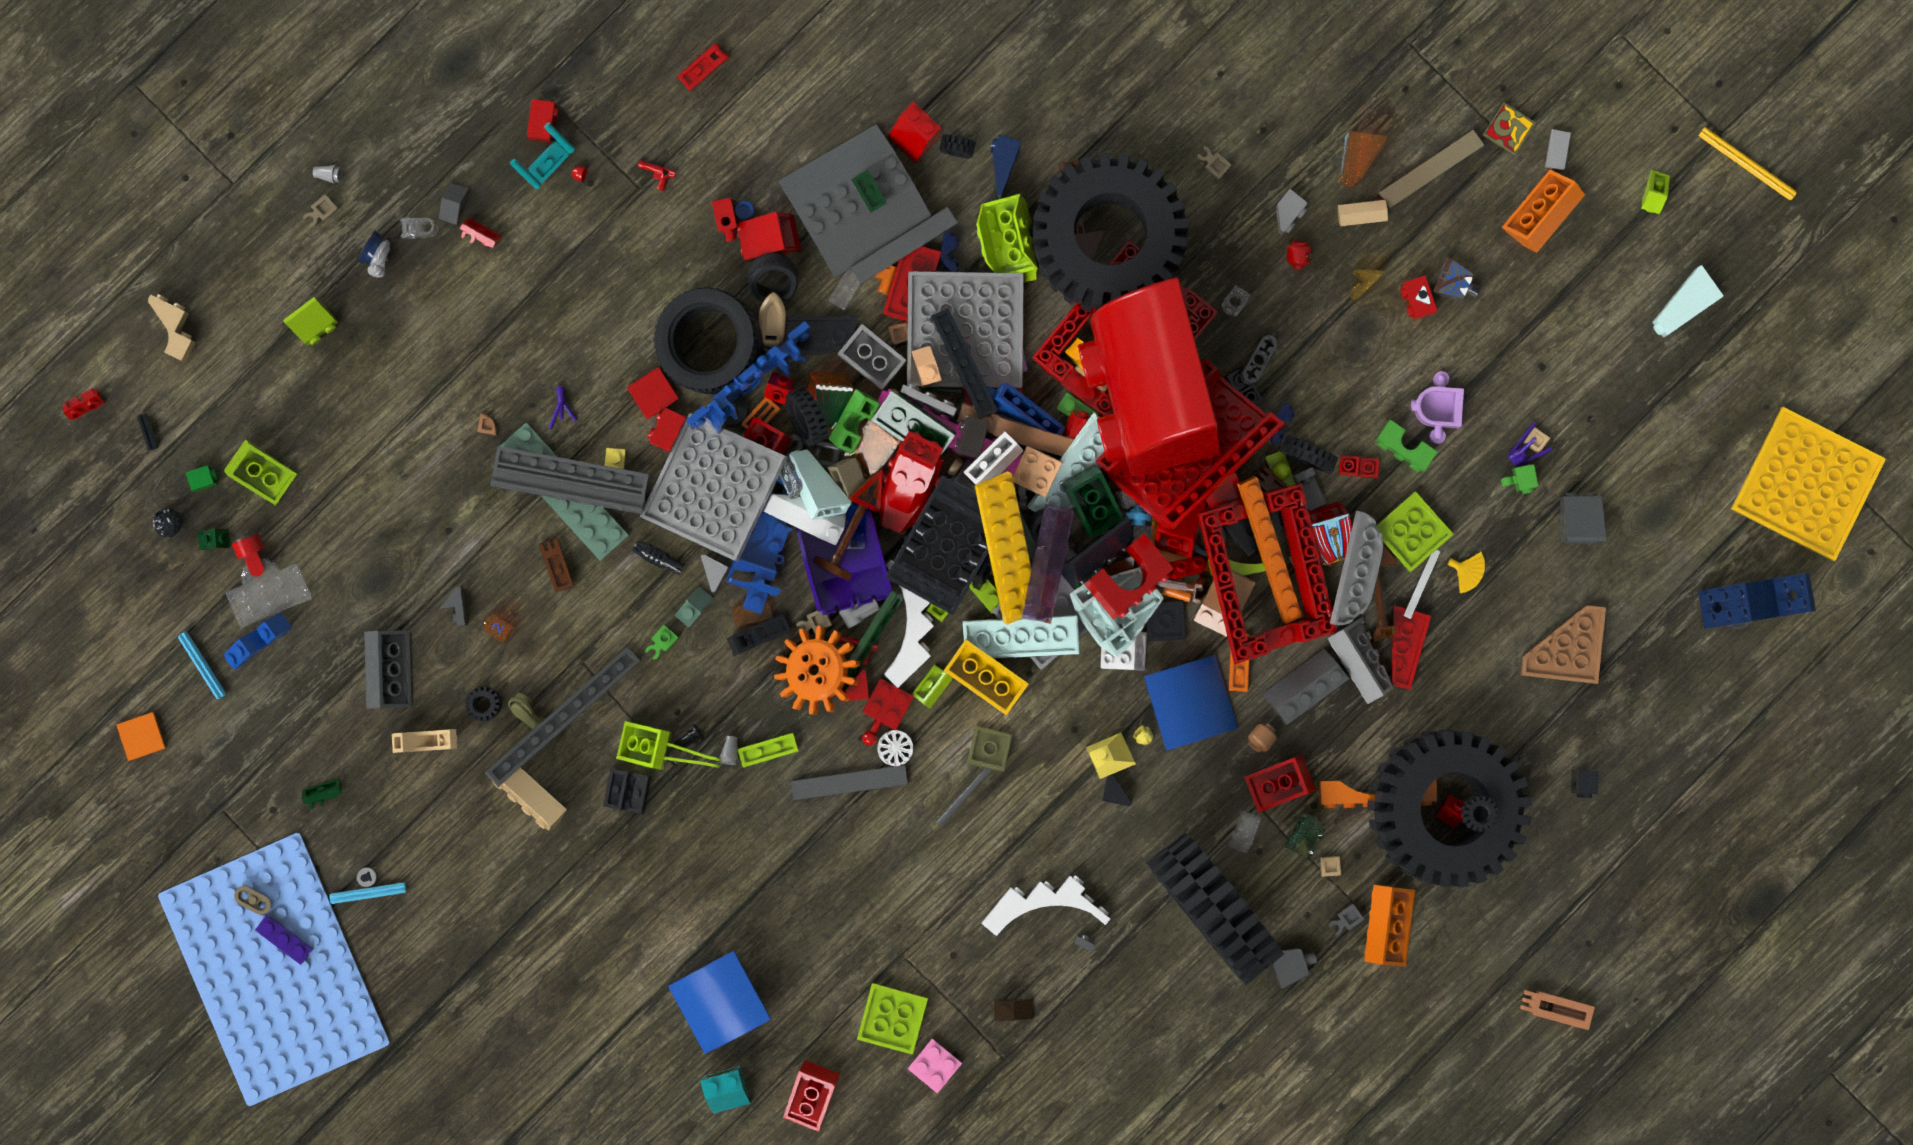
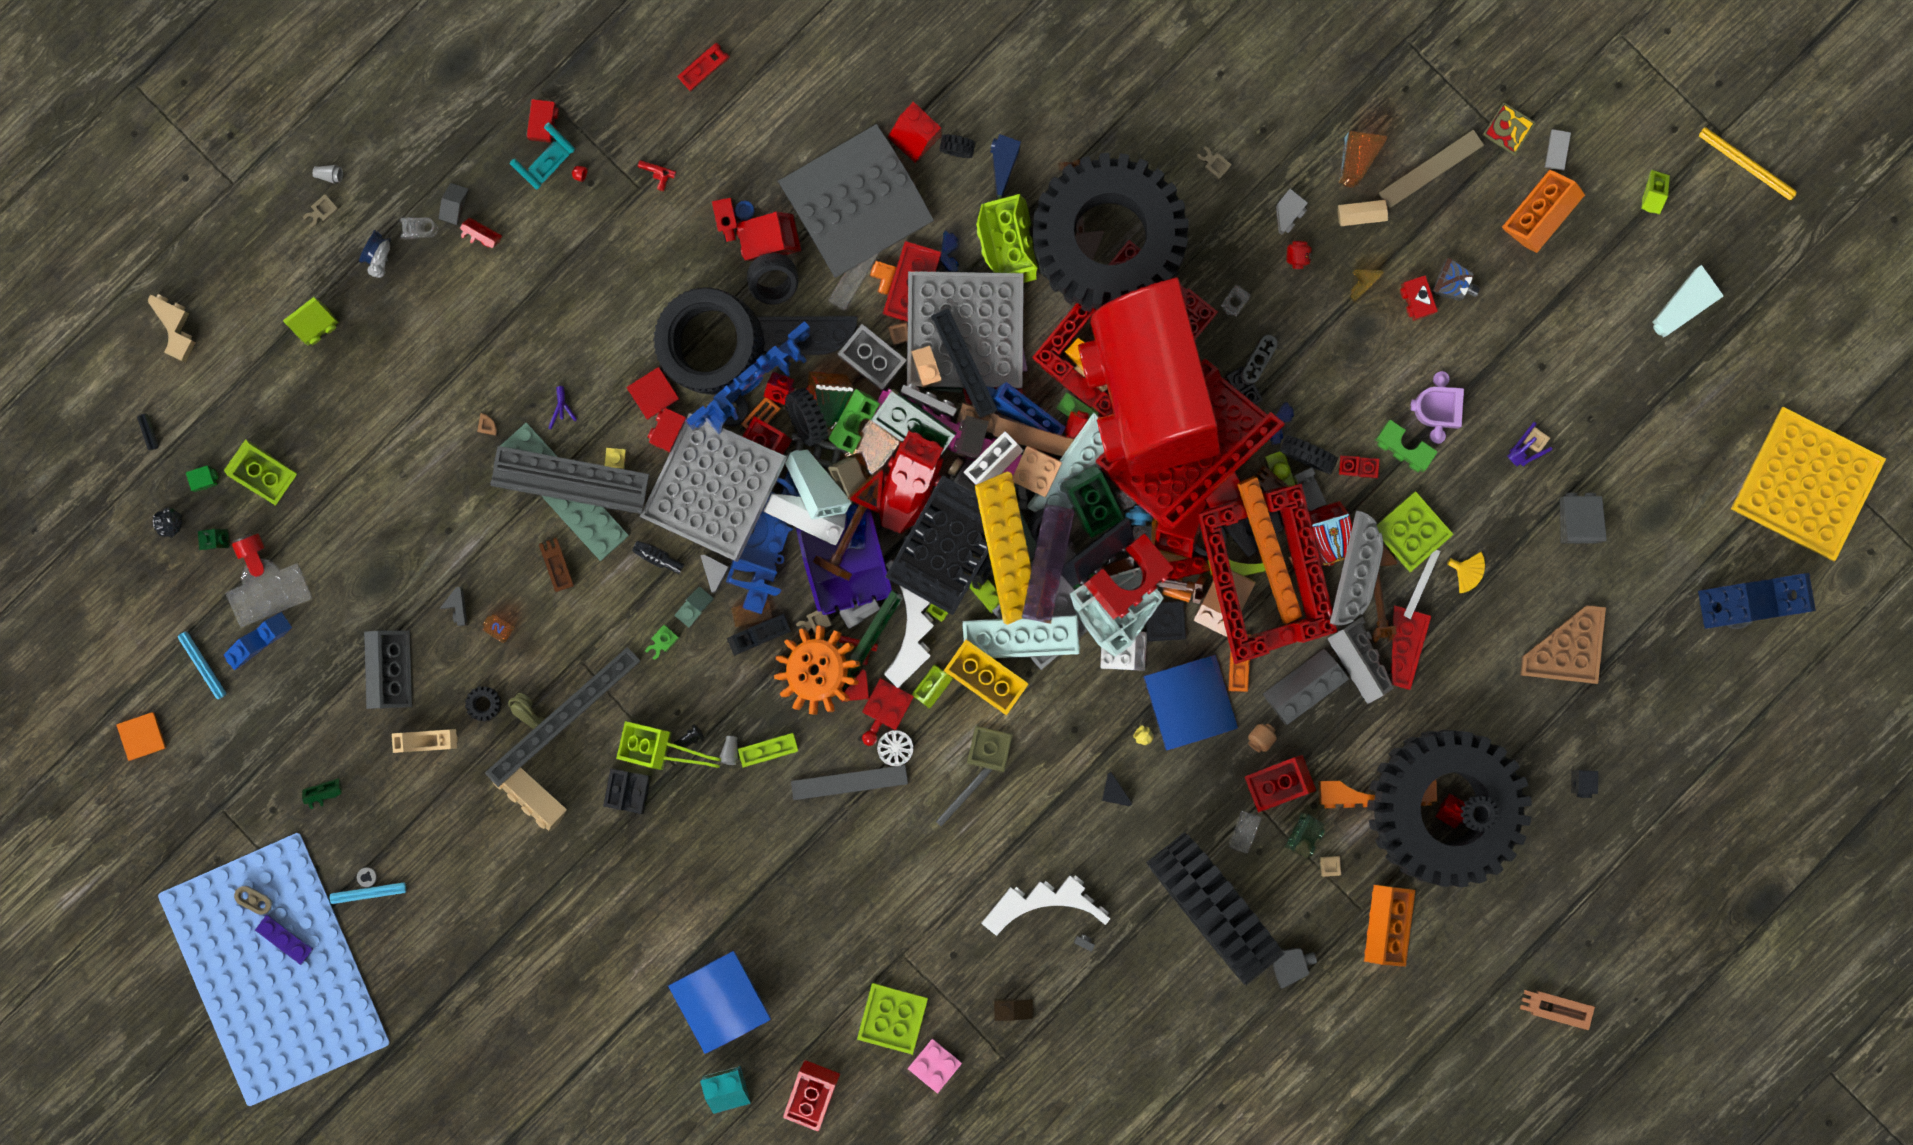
red hinge [62,388,105,421] -> none
tan piece [759,292,786,348] -> none
clear plate [780,456,803,499] -> none
dark green plate [851,169,887,213] -> none
dark grey tile [851,207,958,284] -> none
light yellow slope [1086,733,1135,779] -> none
dark grey plate [1328,903,1364,935] -> none
bright green brick [1501,464,1539,494] -> none

